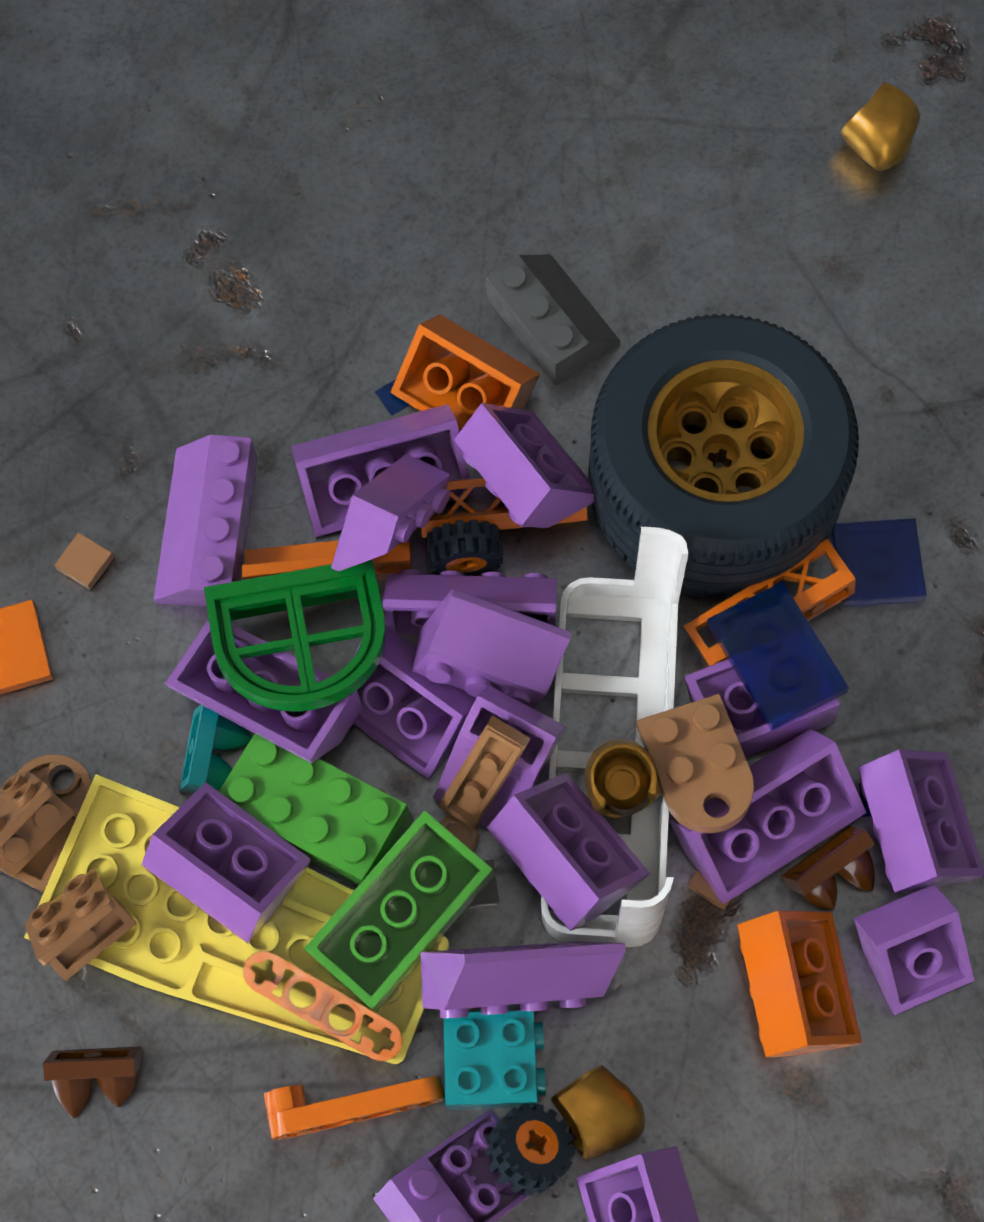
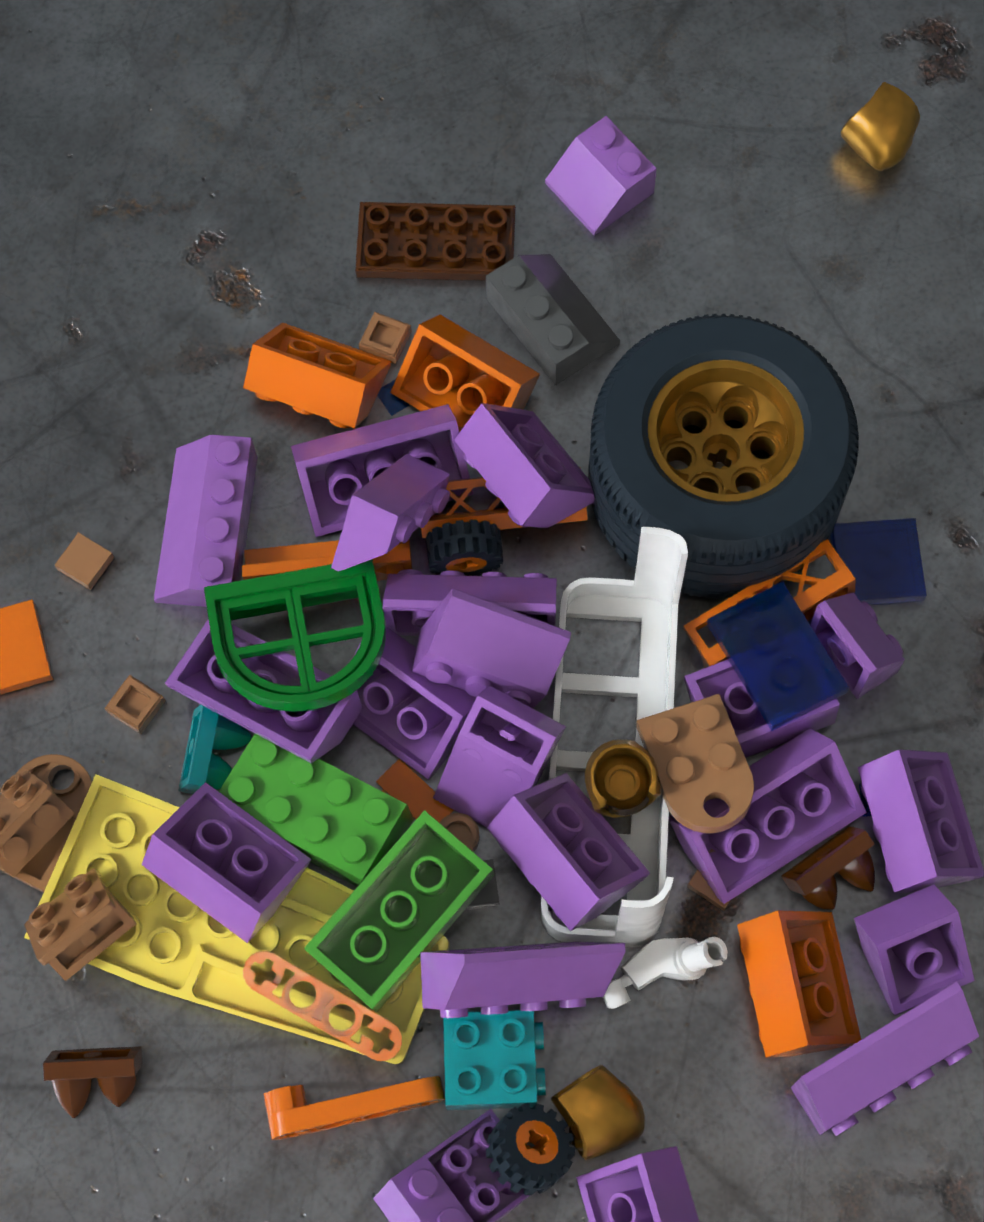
medium nougat tile [438,716,531,829] -> none
none -> medium nougat tile [105,675,166,734]
none -> orange slope [243,322,391,428]
none -> reddish brown tile [355,202,516,281]
none -> medium nougat tile [359,312,412,364]
none -> orange sticker [376,759,454,822]
none -> medium lavender slope [545,116,657,236]
none -> white arm [603,937,728,1009]
none -> medium lavender slope [790,982,979,1137]
none -> medium lavender slope [807,592,905,699]

